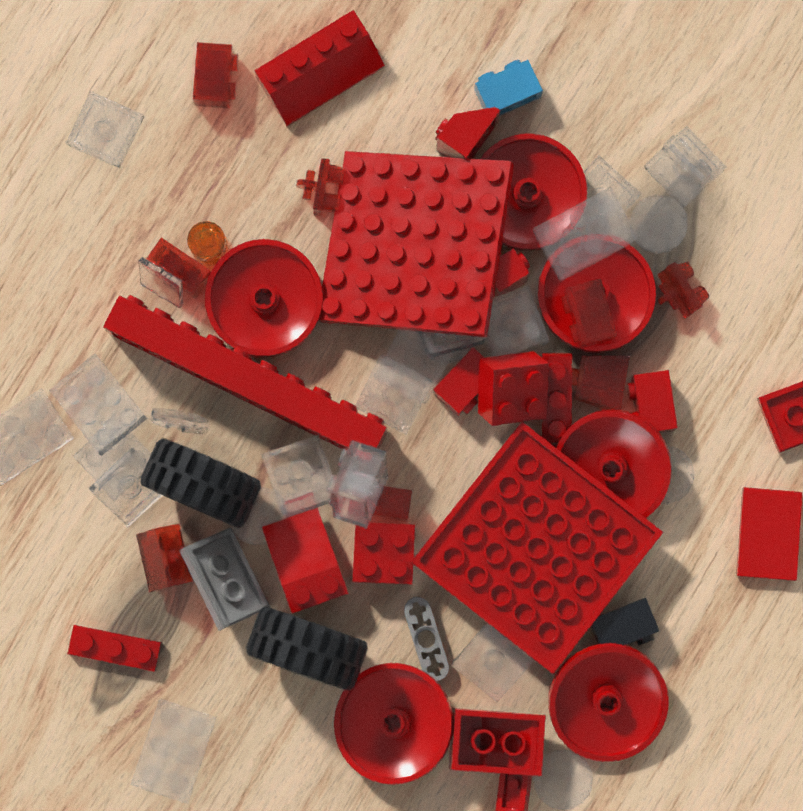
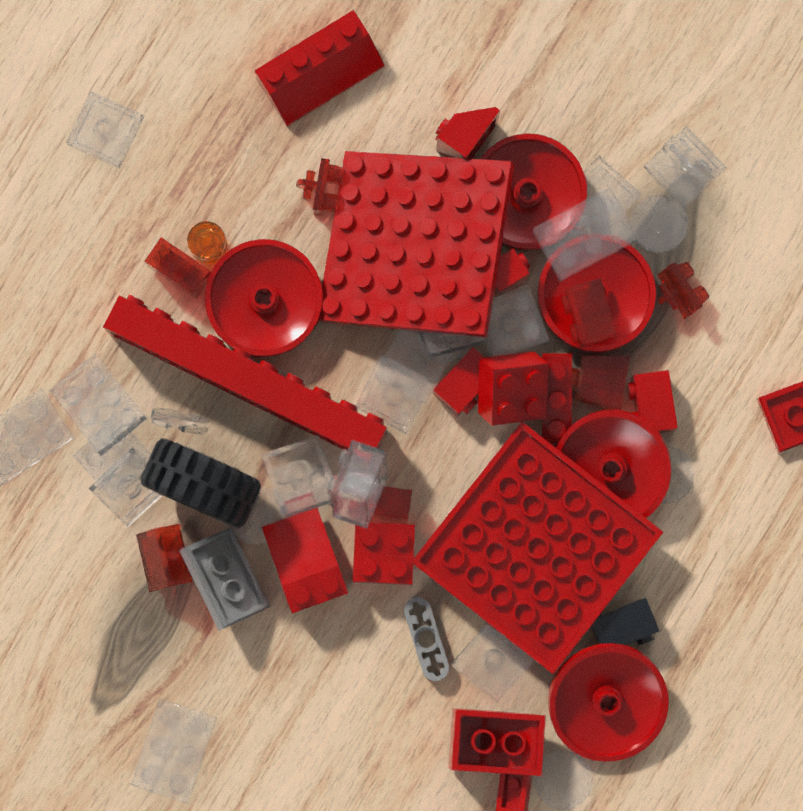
red plate [67,625,162,672] -> none
clear piece [138,257,183,309] -> none
clear red brick [193,42,239,108] -> none
black tyre [246,606,368,690] -> none
red dish [334,663,454,784] -> none
dark azure brick [474,60,543,116] -> none
red tile [736,487,803,581] -> none

